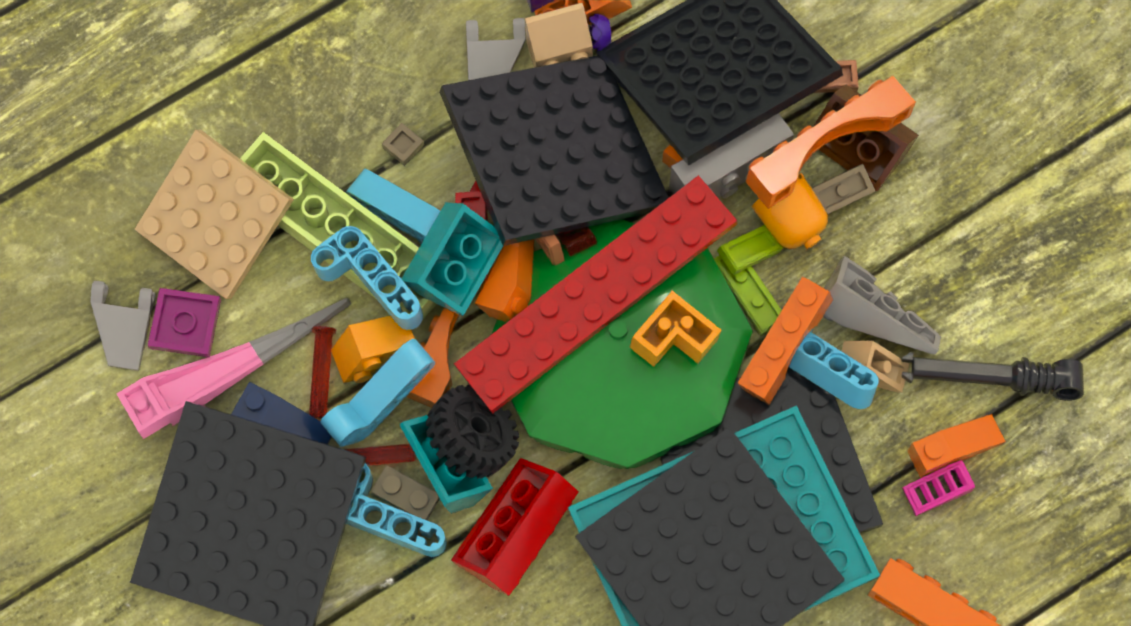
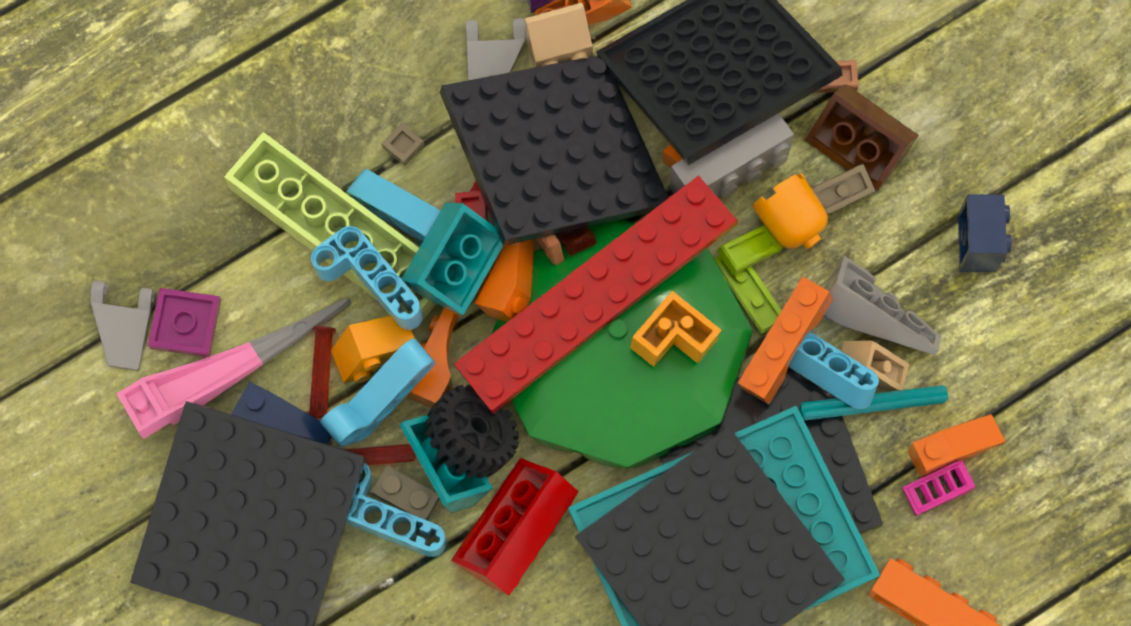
tan plate [135,130,294,300] -> none
dark purple plate [589,14,611,51] -> none
orange arch [746,76,916,209] -> none
black piece [901,352,1084,401] -> none
none -> teal axle [799,385,948,421]
none -> dark blue brick [957,194,1012,272]

